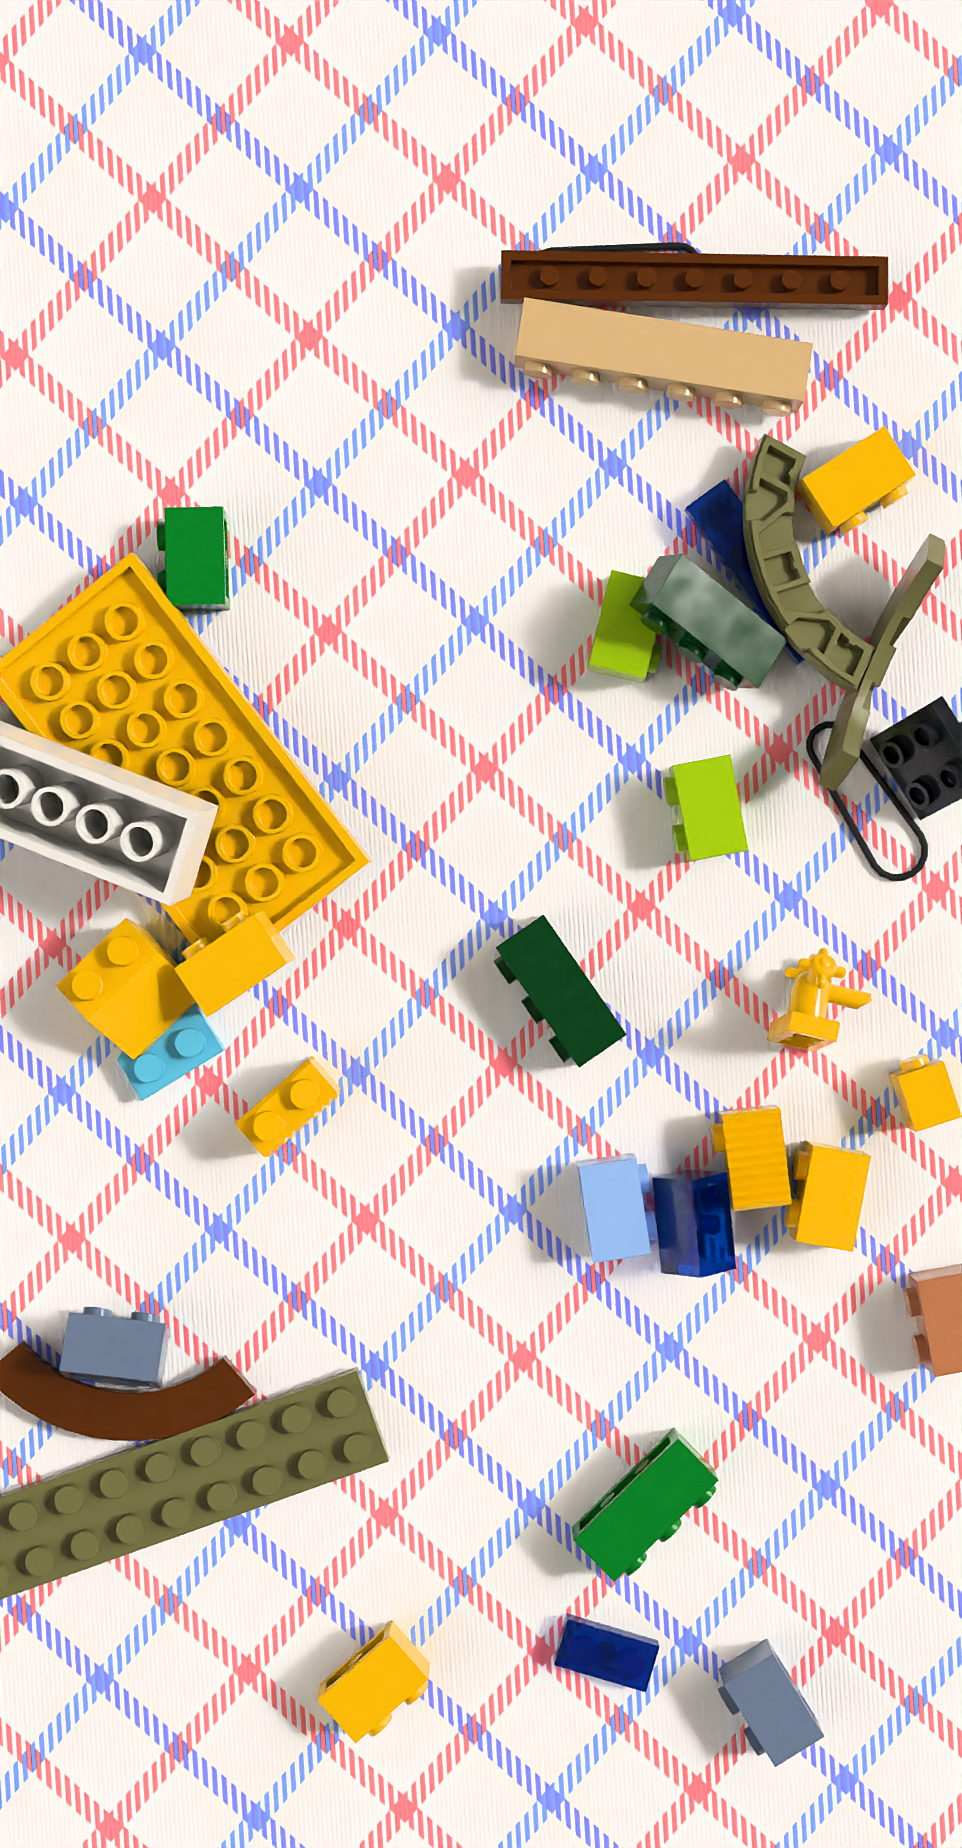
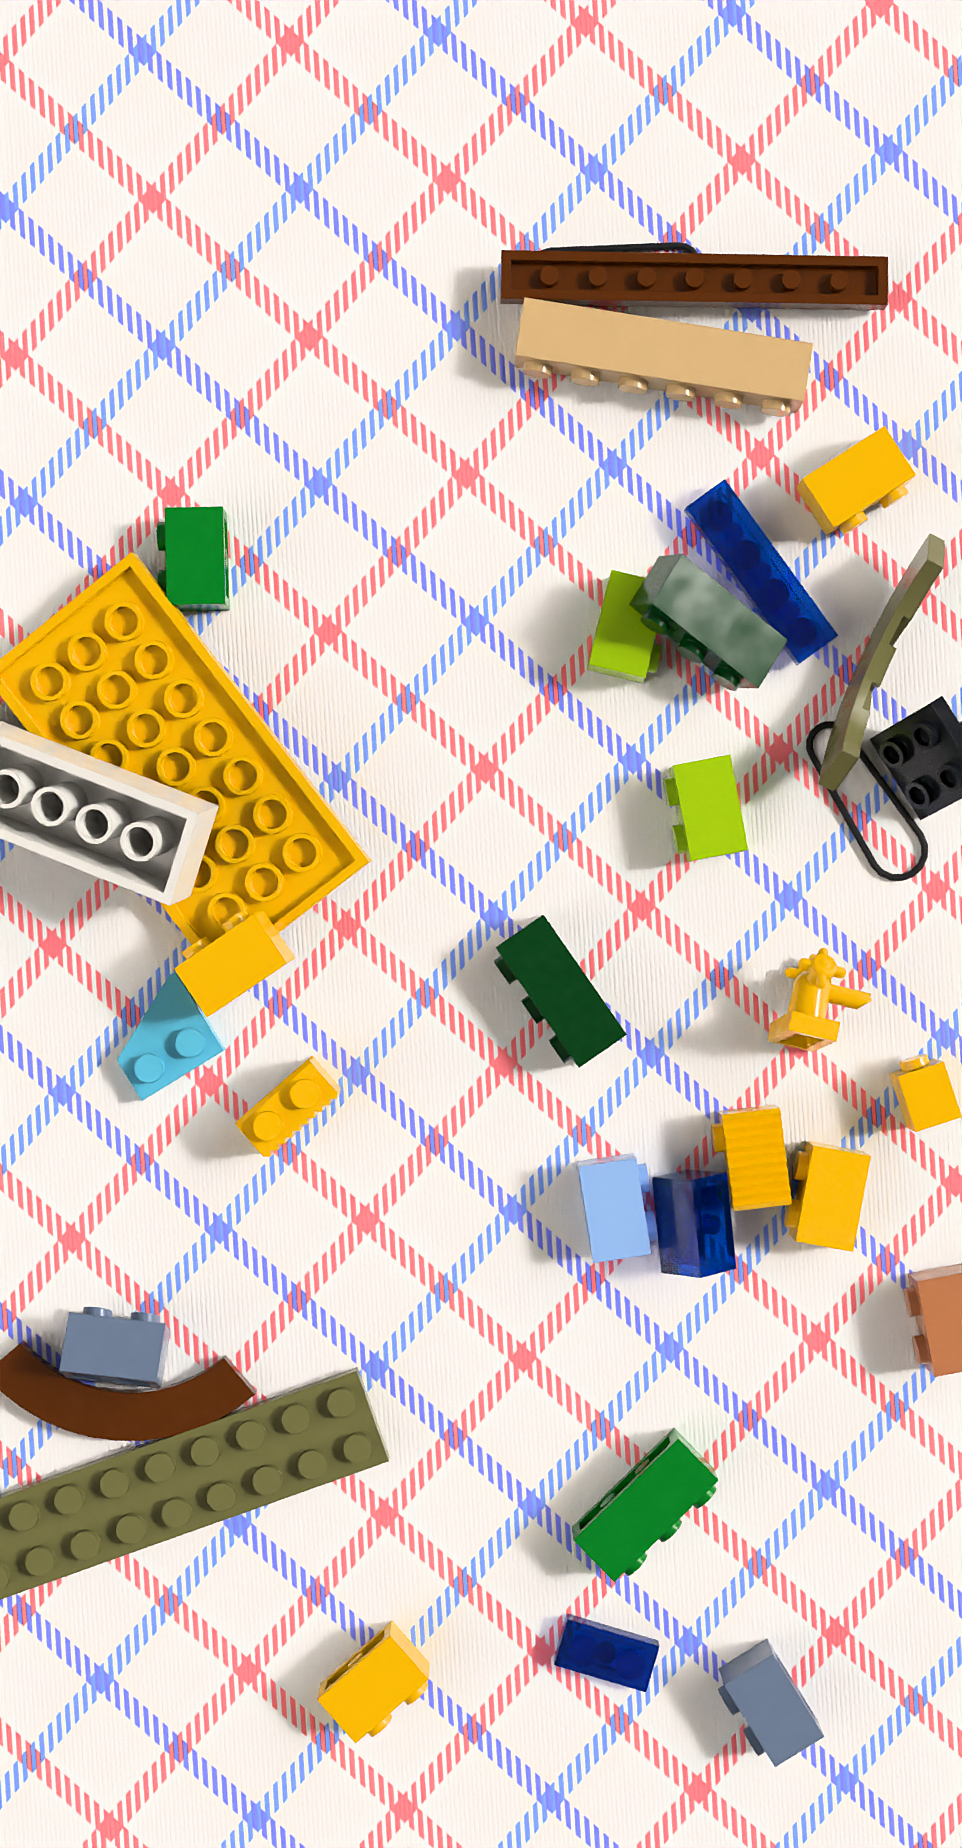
yellow slope [56,918,196,1060] -> none
olive tile [743,433,875,694] -> none

